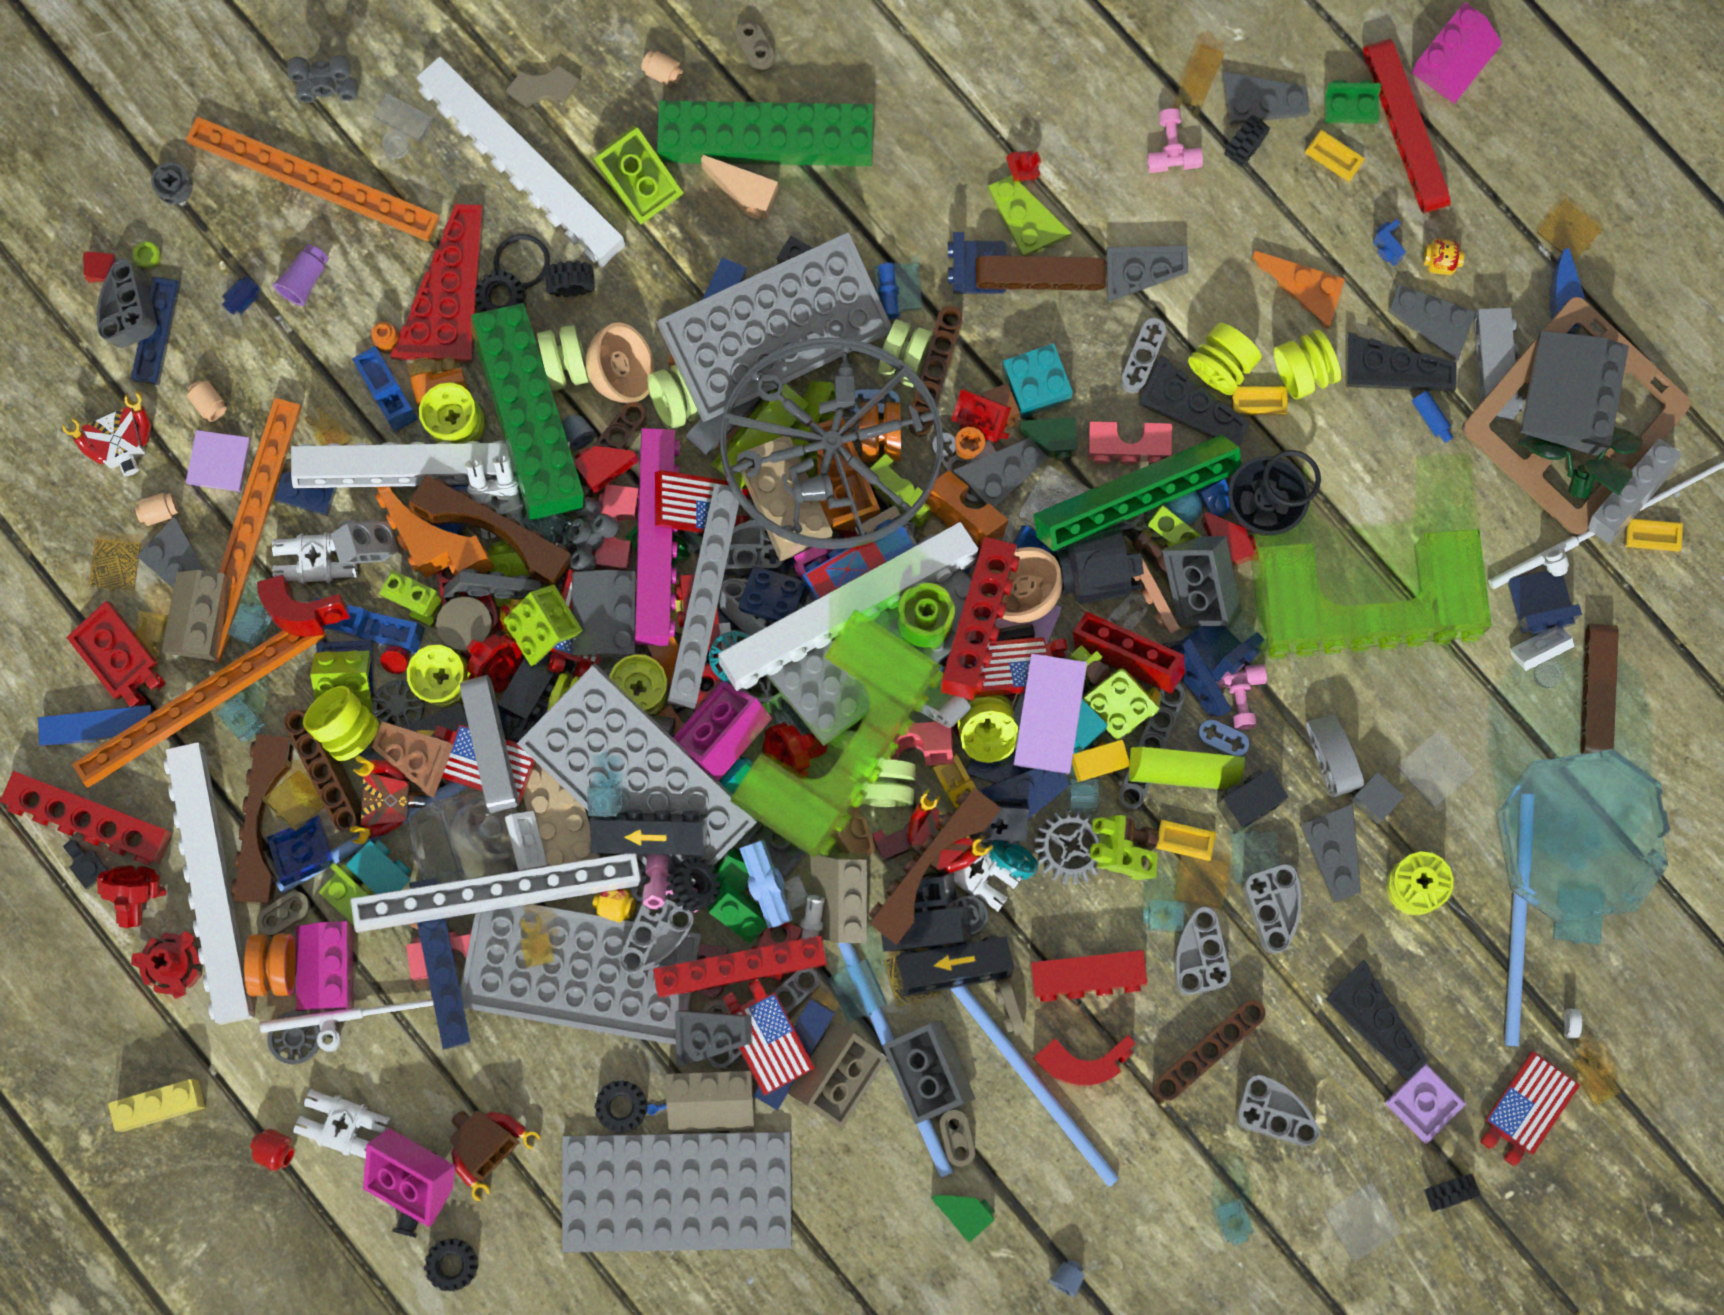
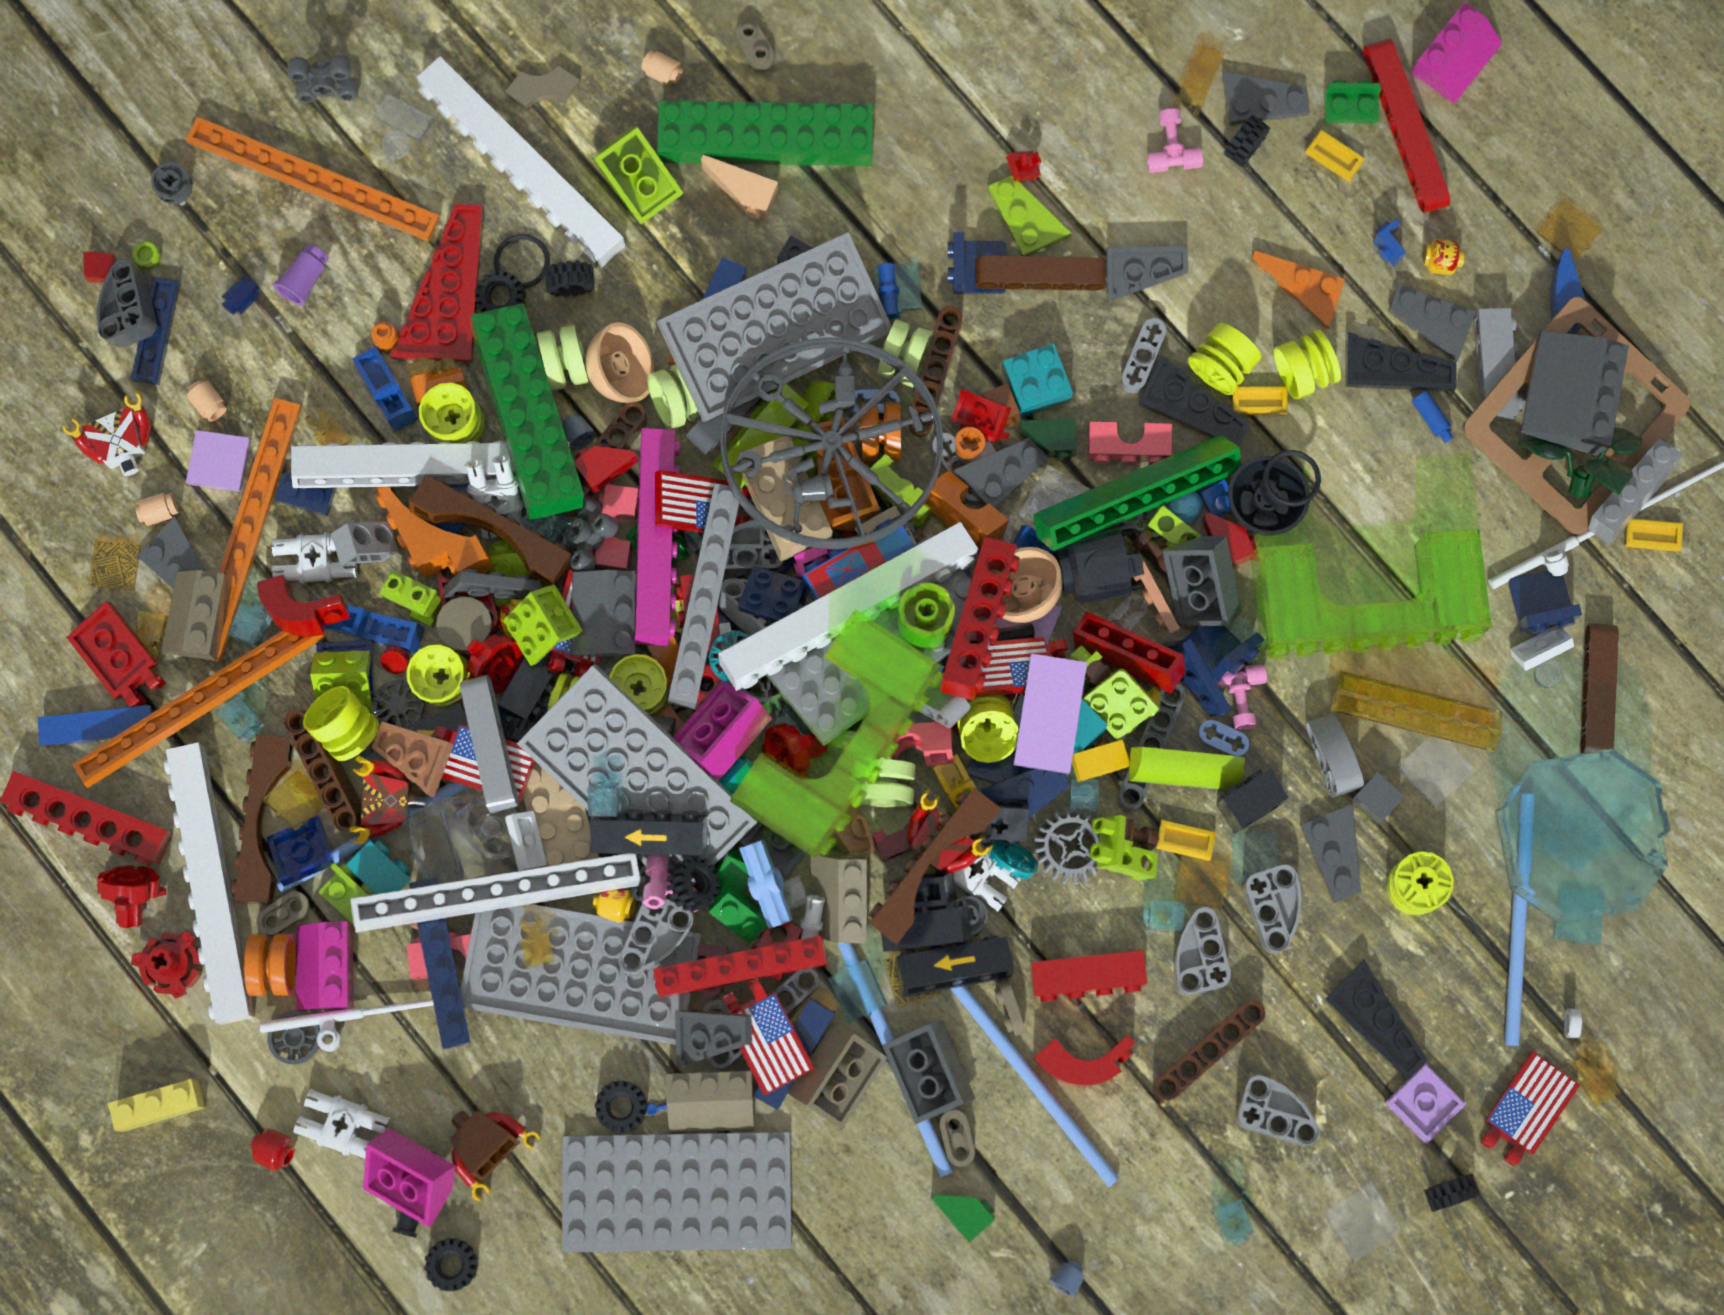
black plate [63,839,108,890] -> none
none -> clear yellow brick [1331,670,1503,752]

